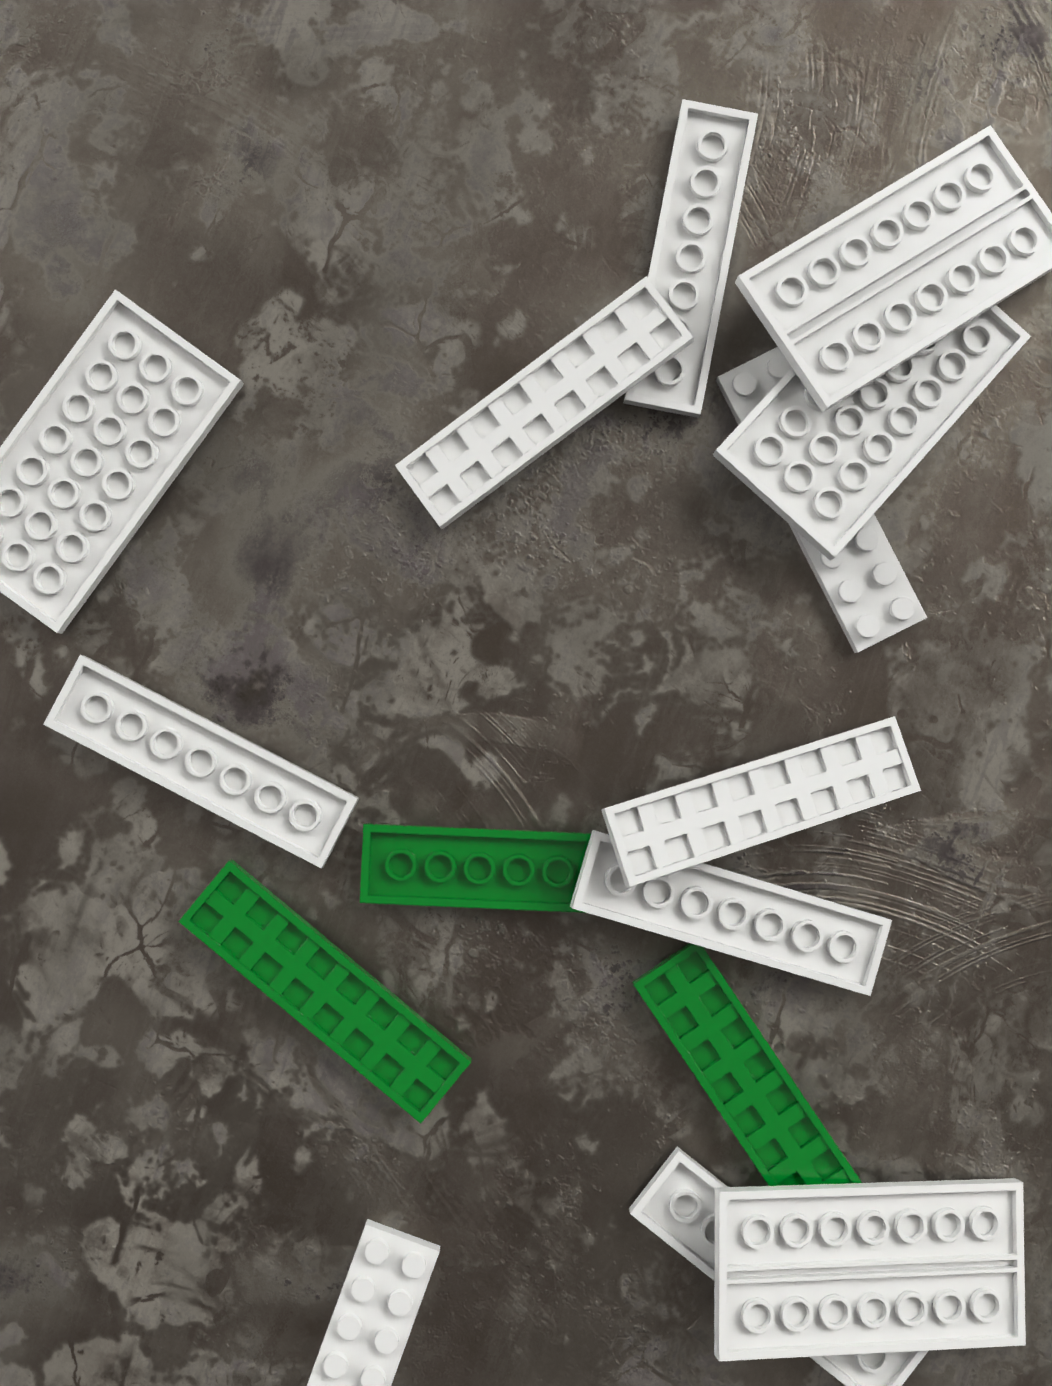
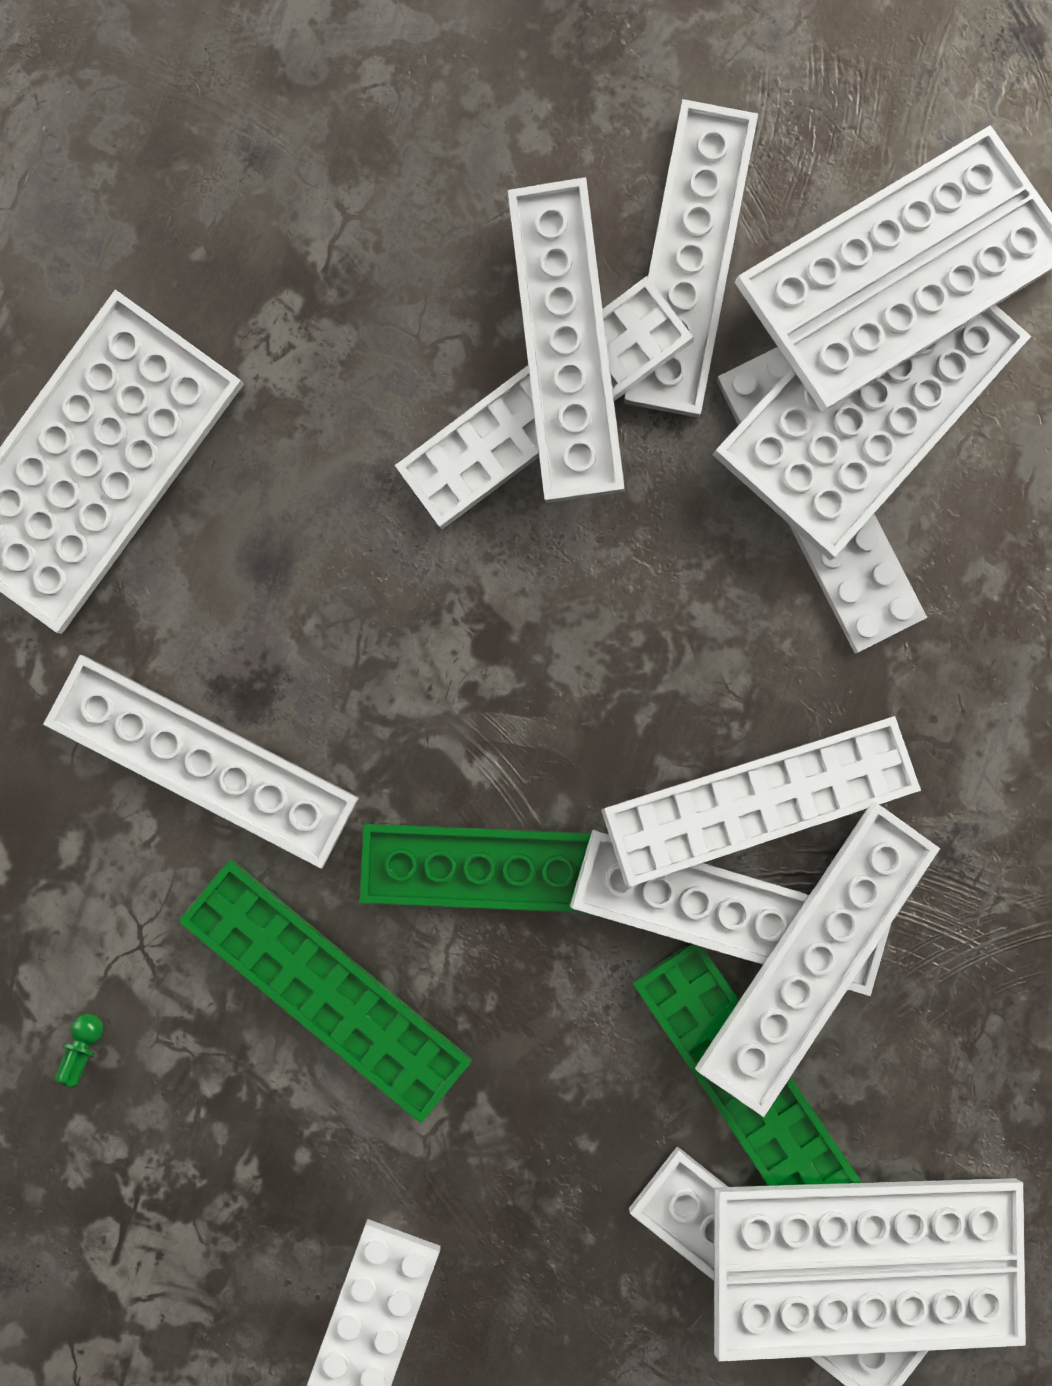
none -> green axle [55,1013,103,1088]
none -> white plate [508,177,625,503]
none -> white plate [695,802,940,1117]

